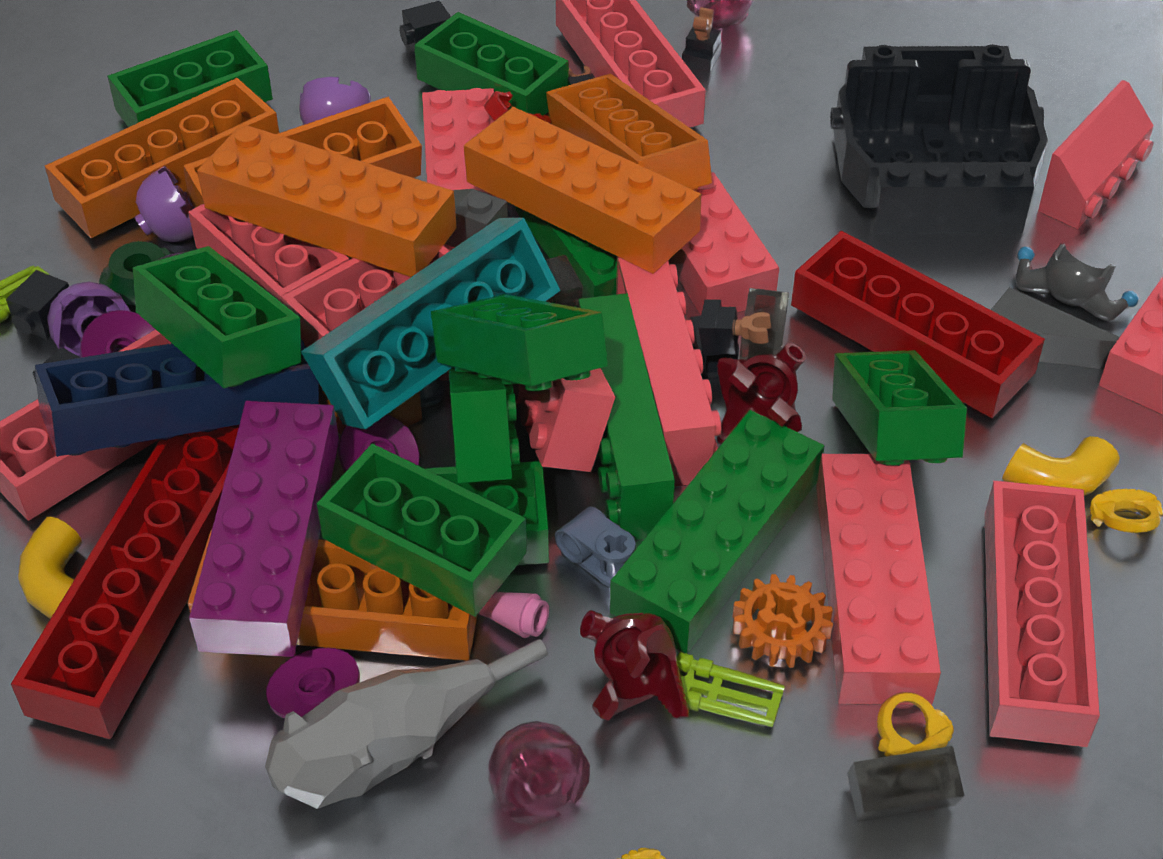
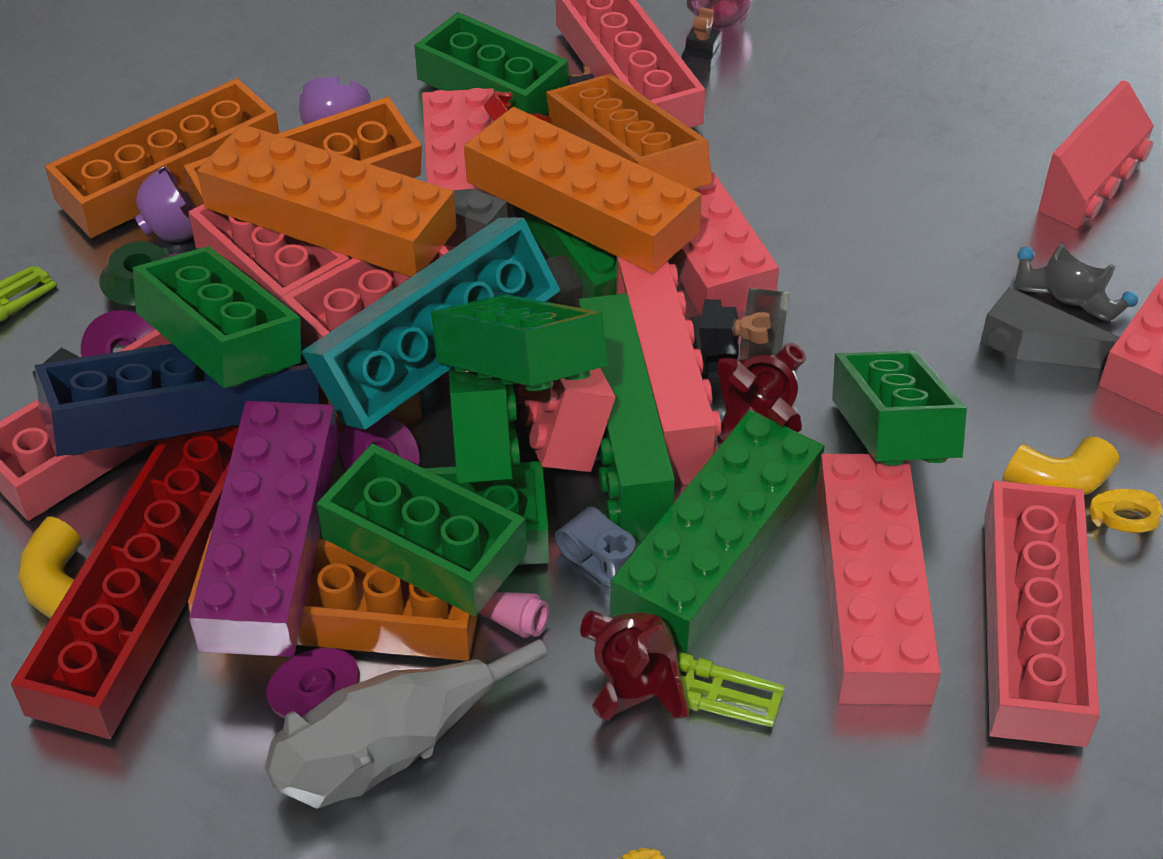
black brick [6,270,69,340] -> none
medium lavender cylinder [47,281,130,357] -> none
green brick [107,30,273,127] -> none
black brick [399,0,451,53] -> none
clear pink cylinder [488,721,590,824] -> none
orange gear [732,574,833,668] -> none
red brick [791,230,1045,418] -> none
black piece [830,44,1048,233] -> none
clear smoke brick [847,746,965,822] -> none
yellow piece [877,692,954,763] -> none

